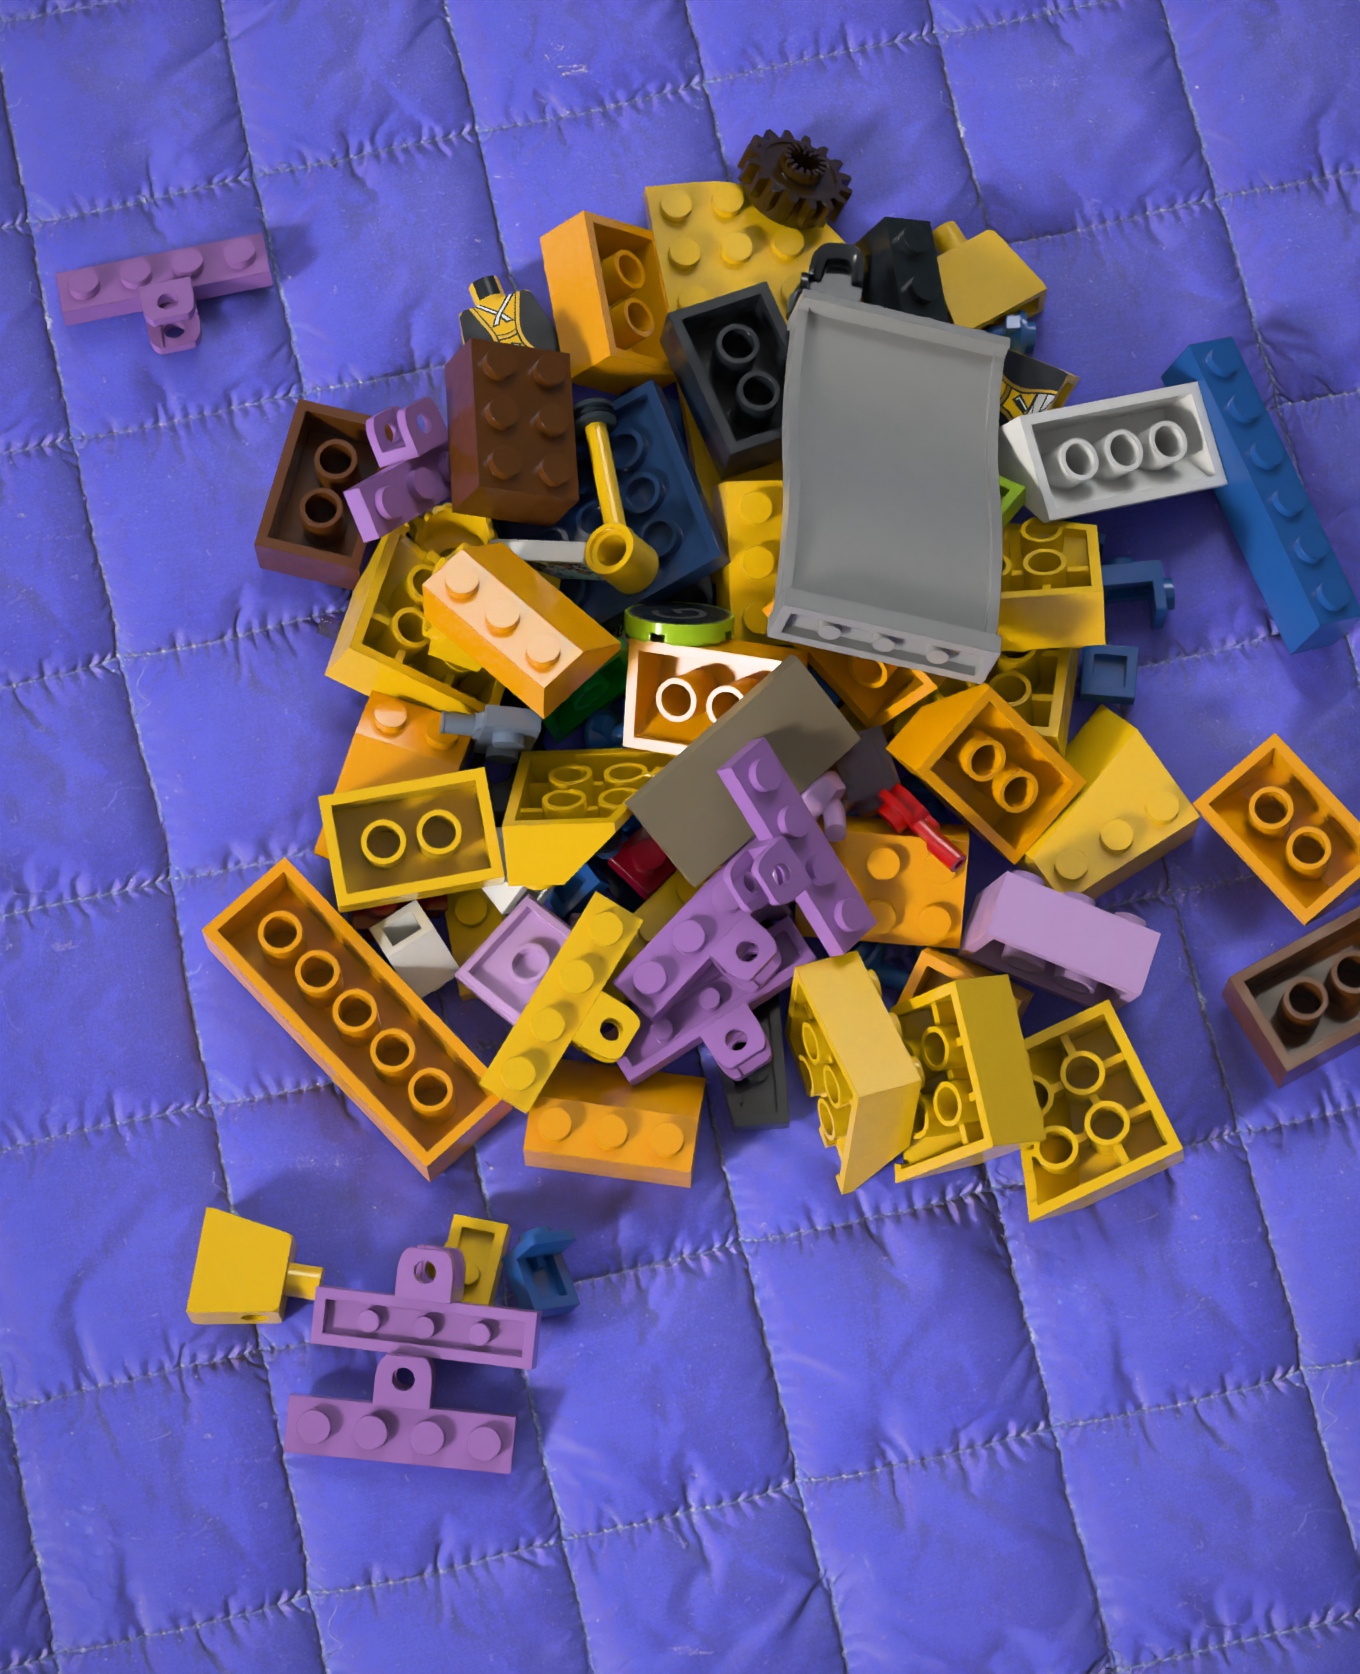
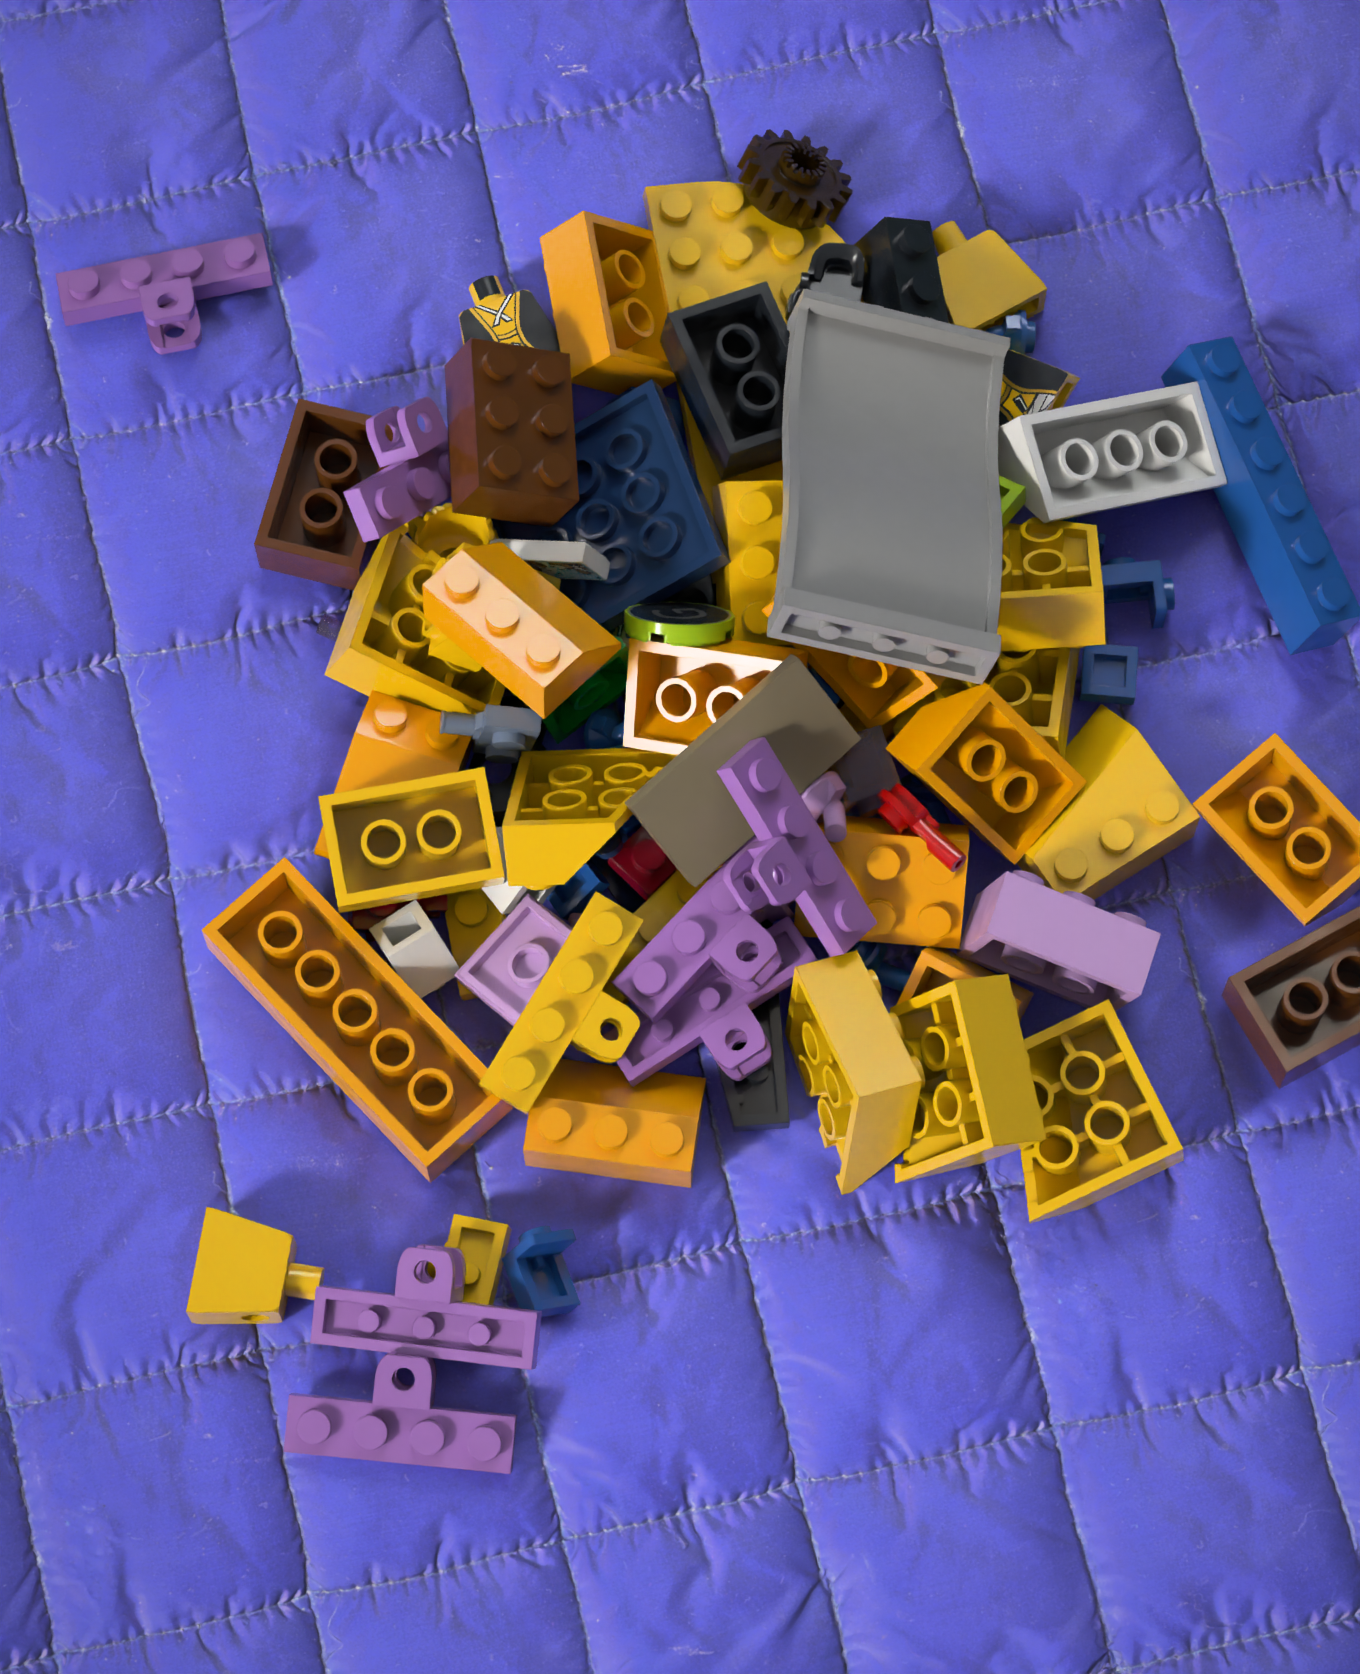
yellow piece [573,397,659,594] -> none

